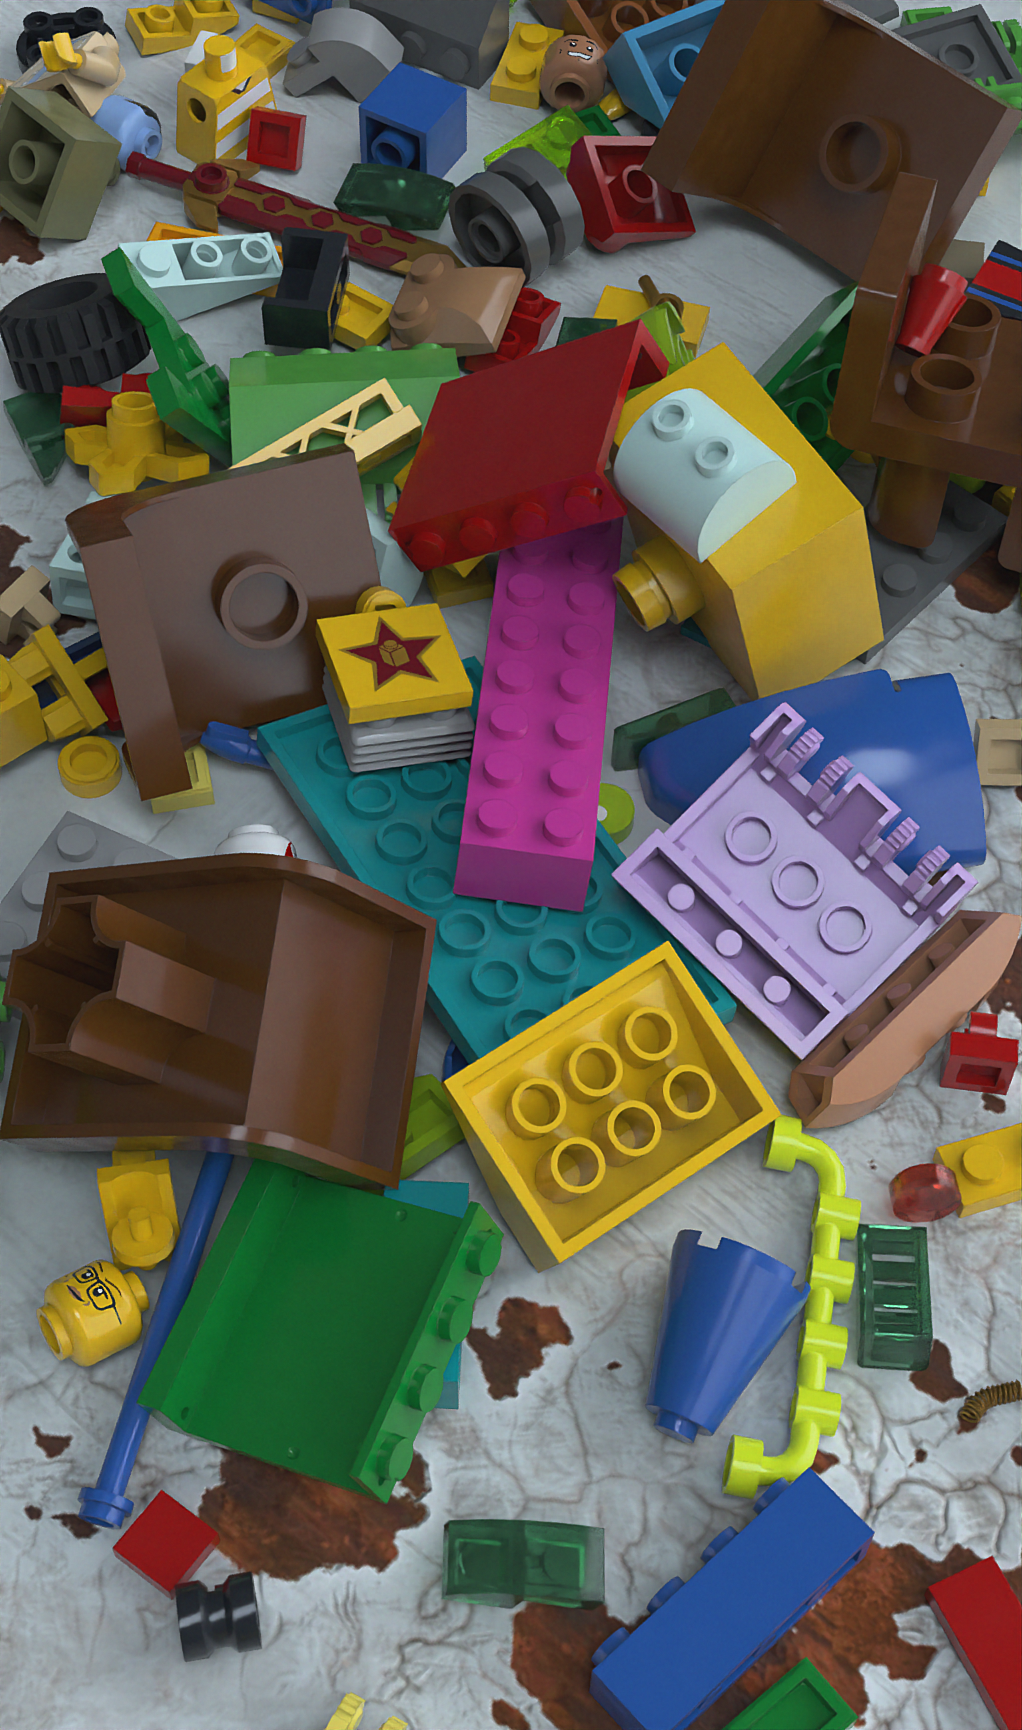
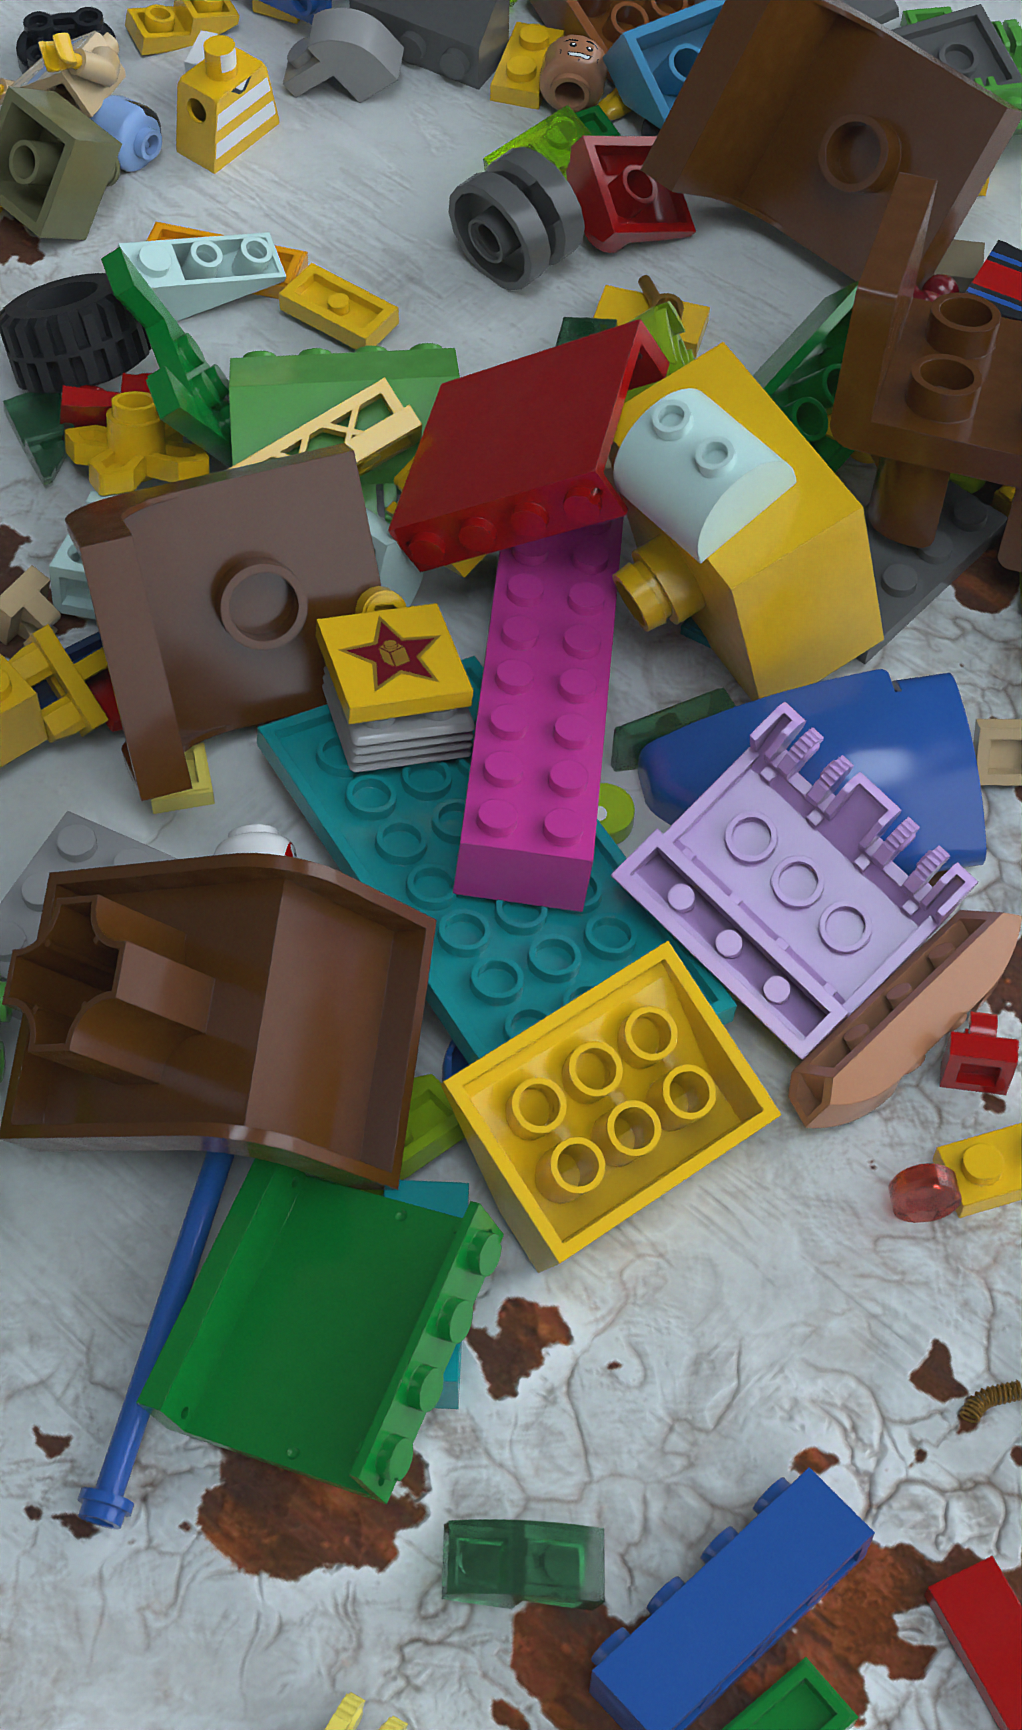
yellow head [36,1259,150,1367] -> none
yellow tile [58,736,122,798] -> none
yellow hips [97,1150,181,1271] -> none
red tile [112,1490,220,1600] -> none
dark red sword [125,151,466,275] -> none
black wheel [175,1571,262,1662] -> none
blue piece [200,721,274,771] -> none
yellow tile [235,23,295,79] -> none
red tile [246,106,307,171] -> none
black panel [261,227,350,351] -> none
clear green slope [333,163,456,231] -> none
blue head [358,62,467,195] -> none
medium nougat slope [389,253,526,357] -> none
yellow tile [424,558,493,609] -> none
red slope [464,287,561,372] -> none
blue cone [645,1229,811,1444] -> none
neon yellow bar [722,1115,861,1499] -> none
clear green slope [856,1223,933,1371] -> none
red cone [895,263,968,358] -> none

